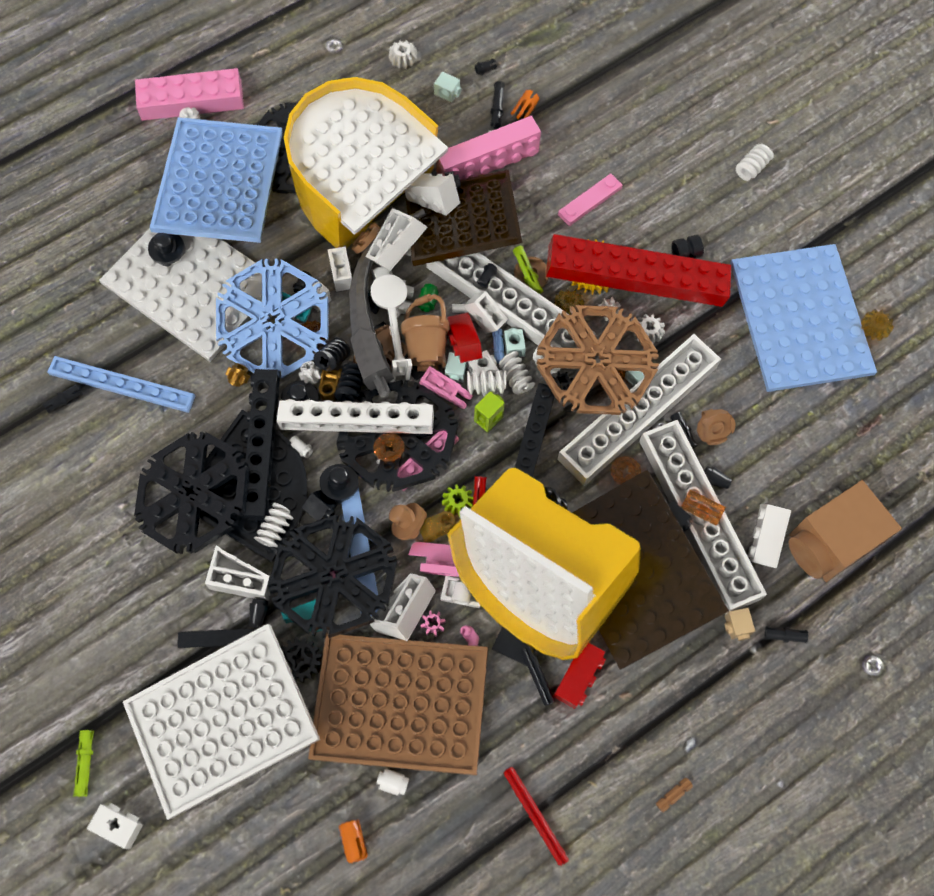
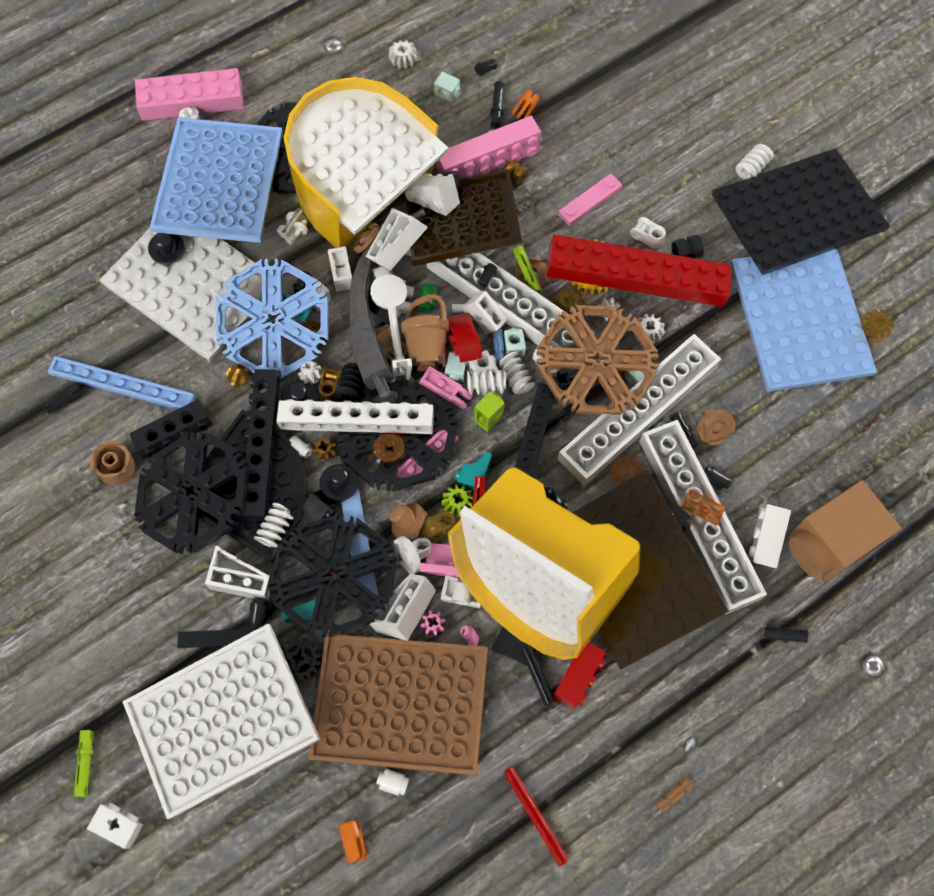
black piece [313,337,351,371] -> none
tan brick [725,608,755,641] -> none
none -> medium nougat brick [90,441,136,485]
none -> black brick [129,399,213,460]
none -> white hips [277,208,309,245]
none -> pearl gold gear [313,437,337,462]
none -> white tile [393,536,431,574]
none -> teal arch [455,452,492,493]
none -> pearl gold wheel [505,160,529,184]
none -> white piece [630,217,666,249]
none -> black plate [712,148,890,275]

